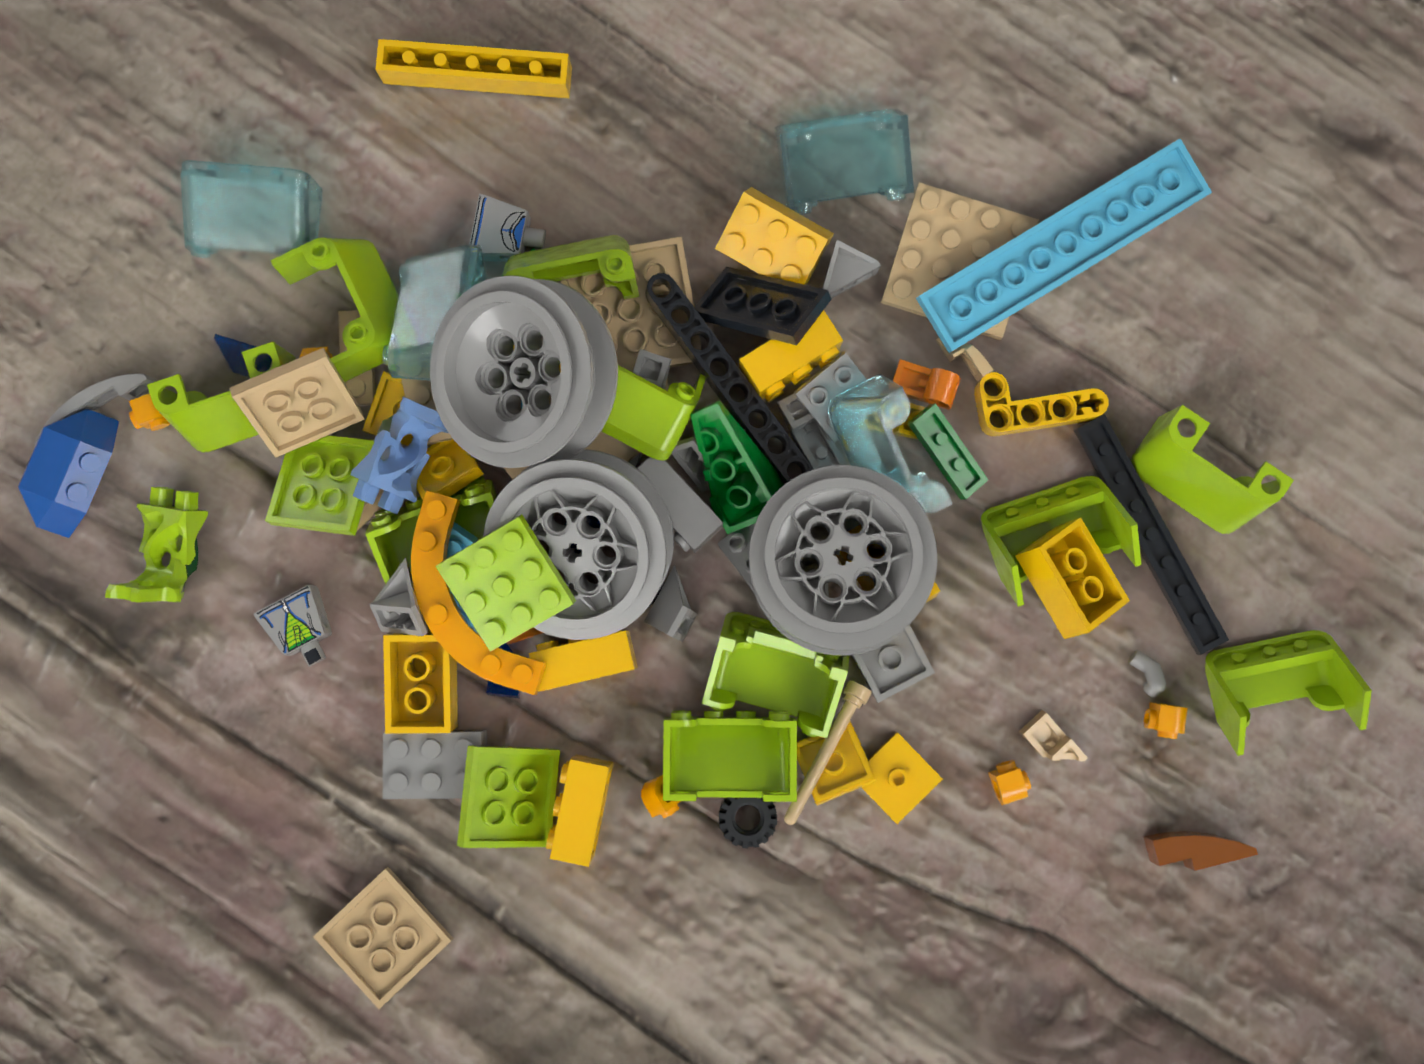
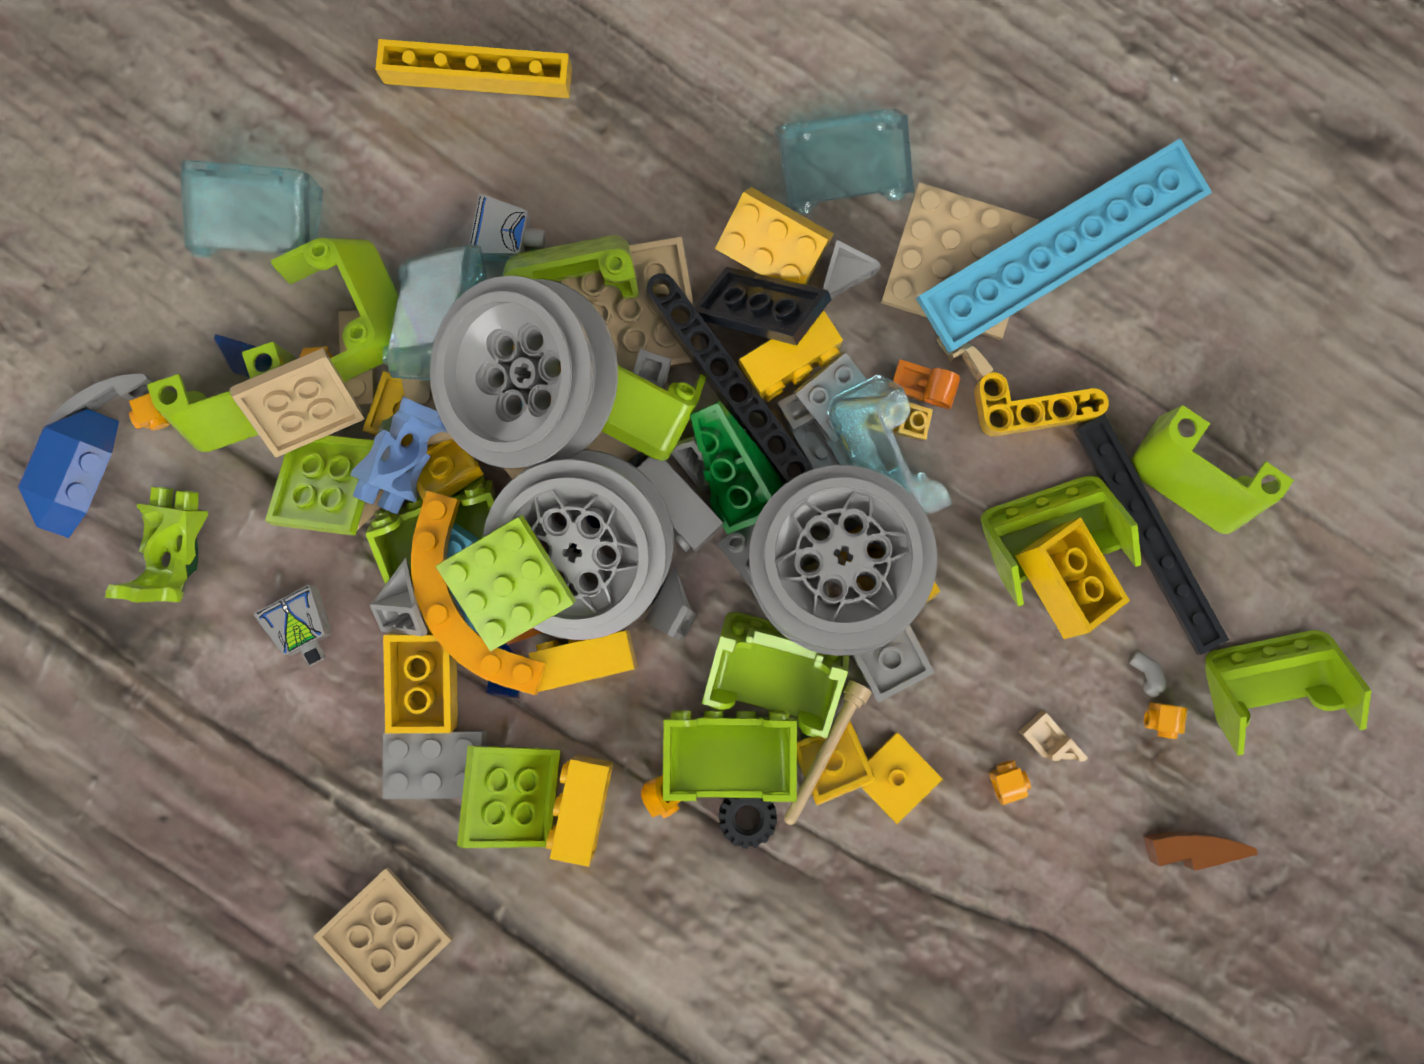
plate [907,403,989,500] -> none

